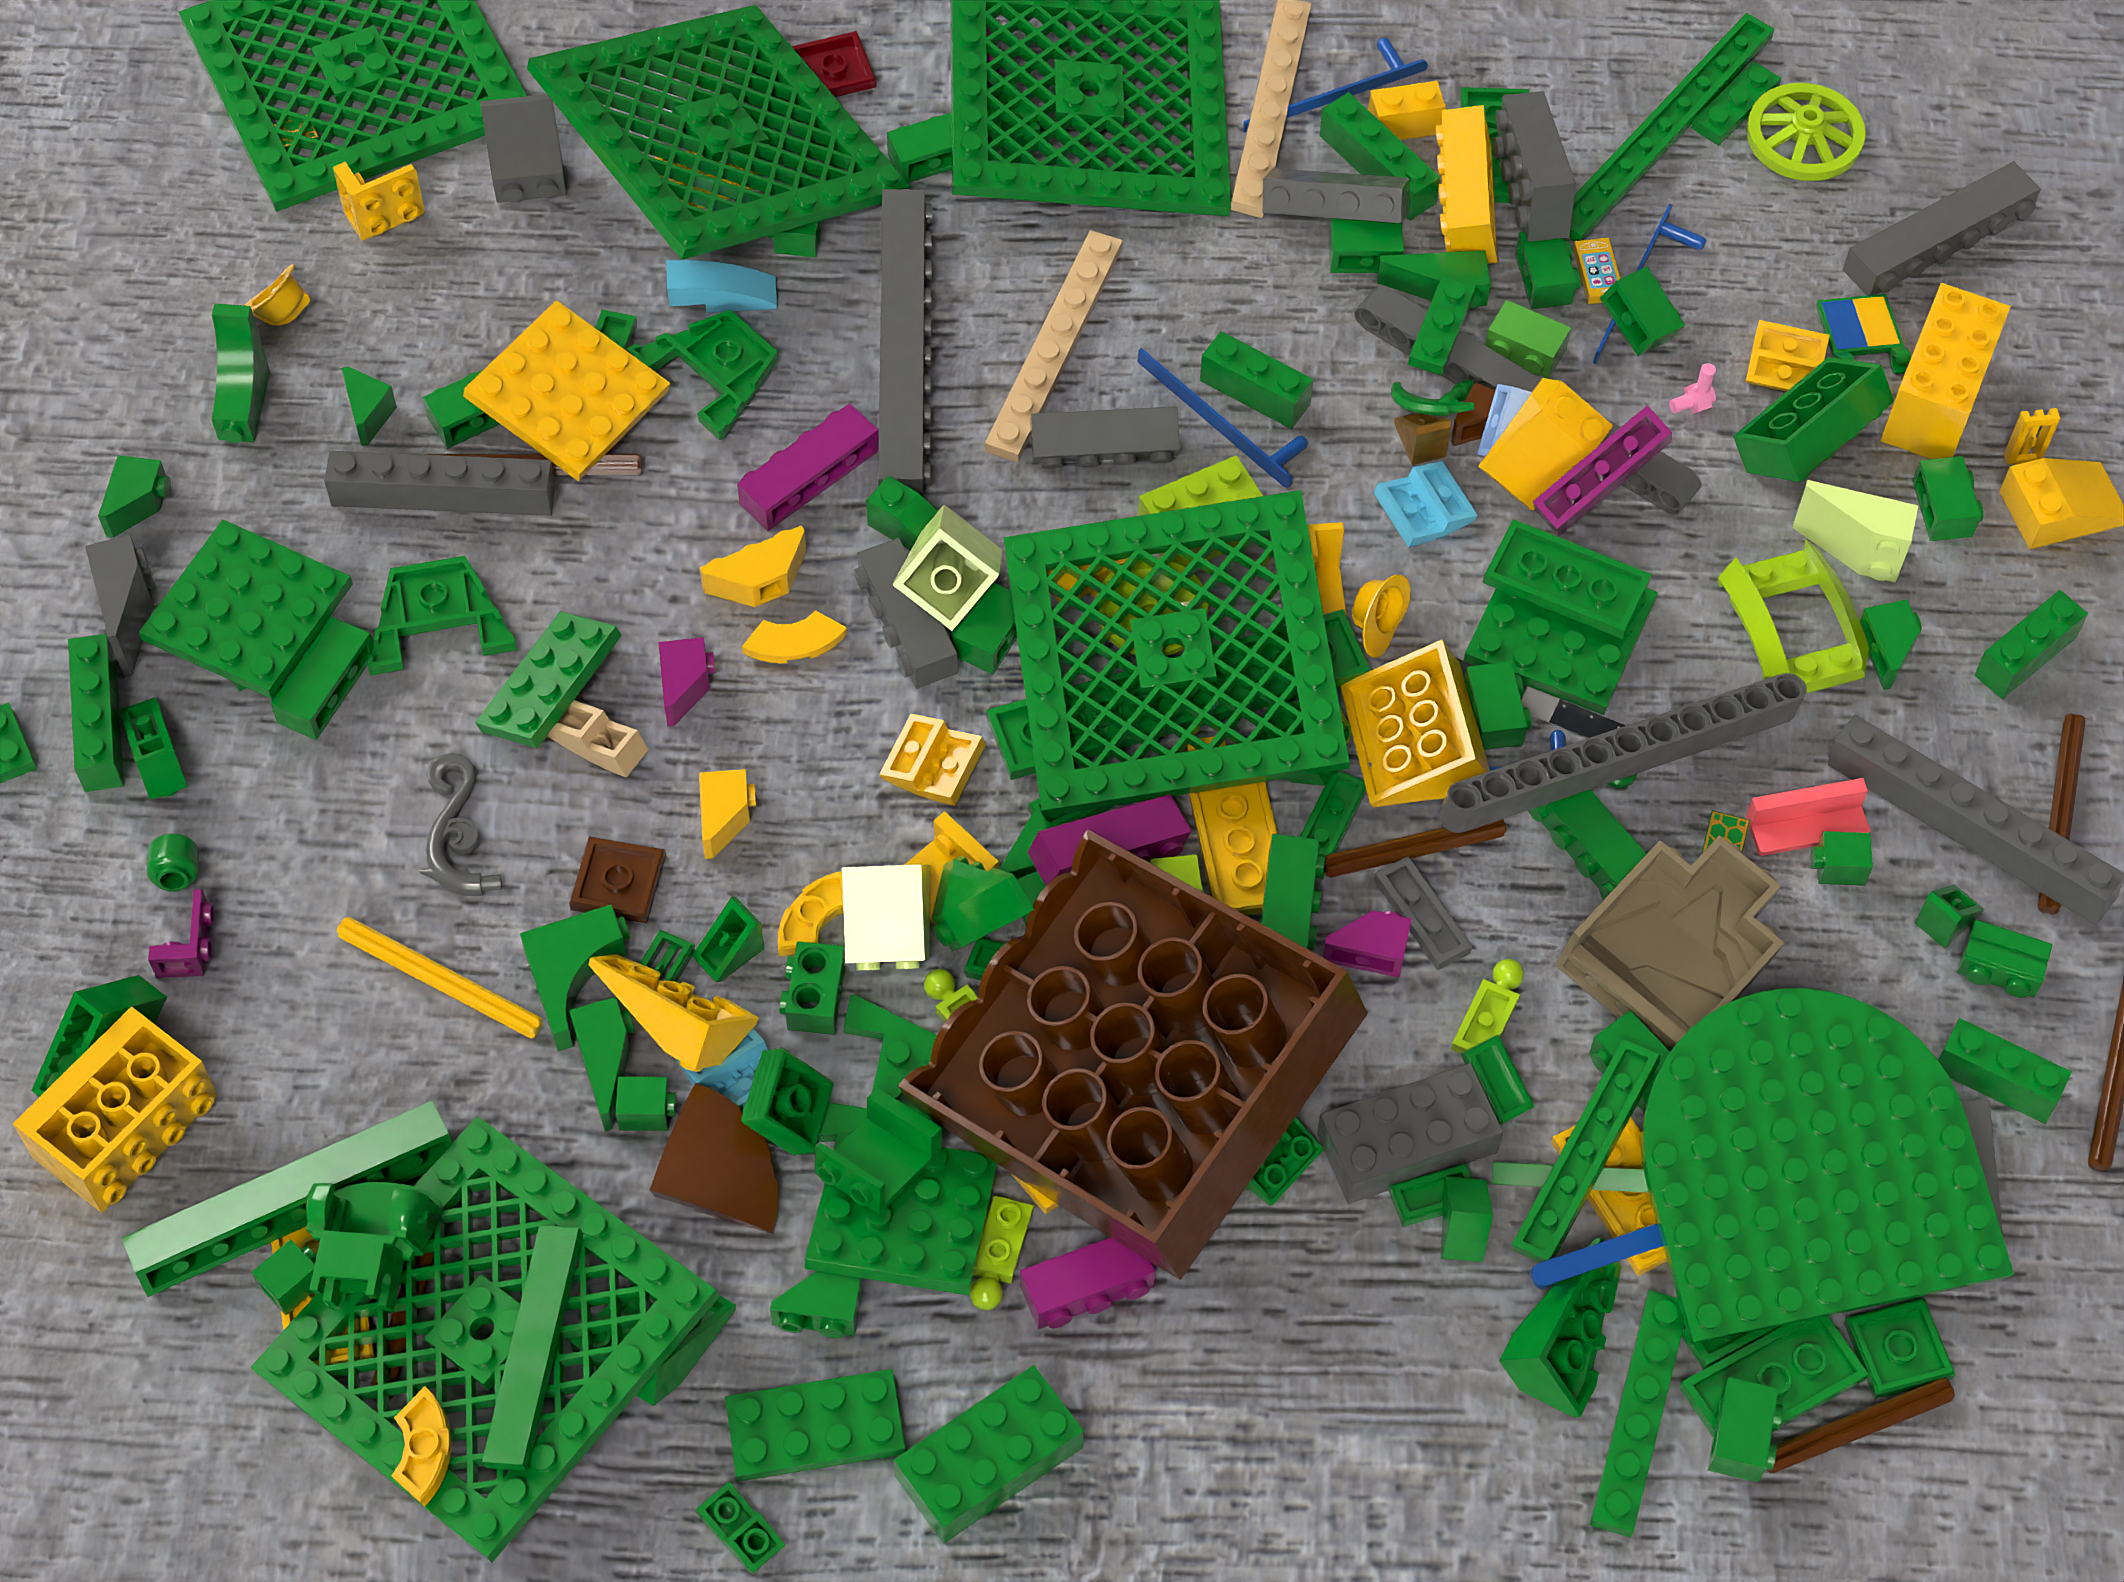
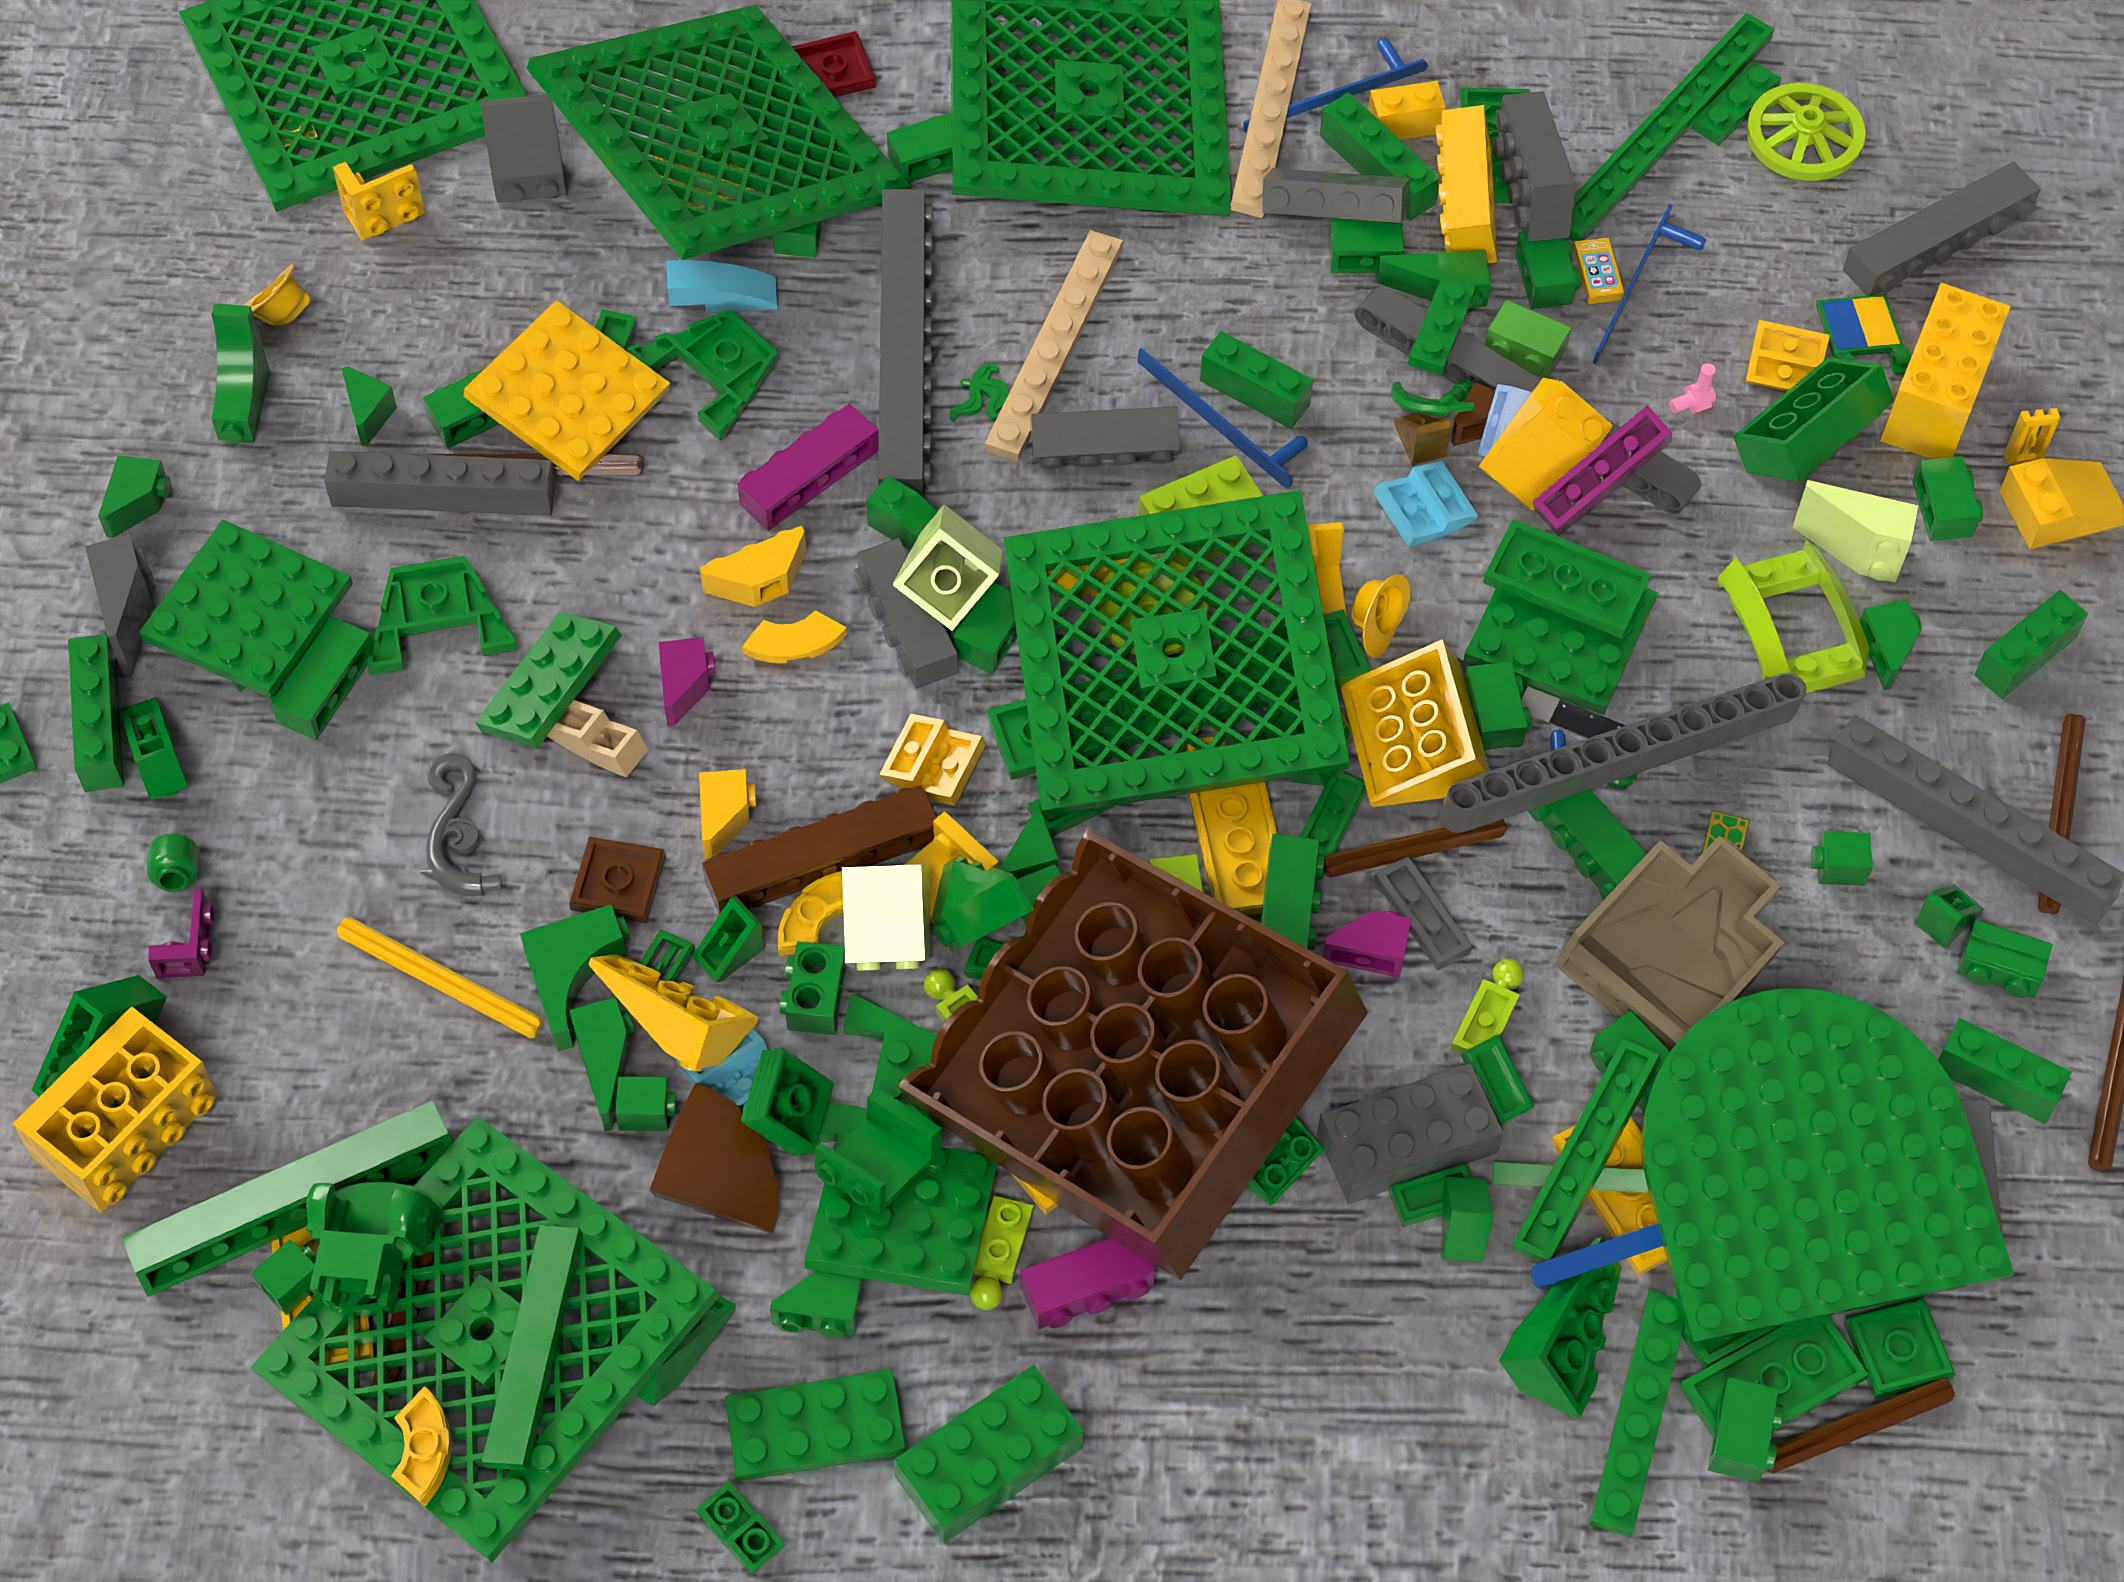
magenta brick [1027,794,1192,886] -> none
green brick [1600,266,1685,356] -> none
coral panel [1745,778,1870,856] -> none
none -> reddish brown brick [702,785,937,915]
none -> green piece [950,363,1009,422]

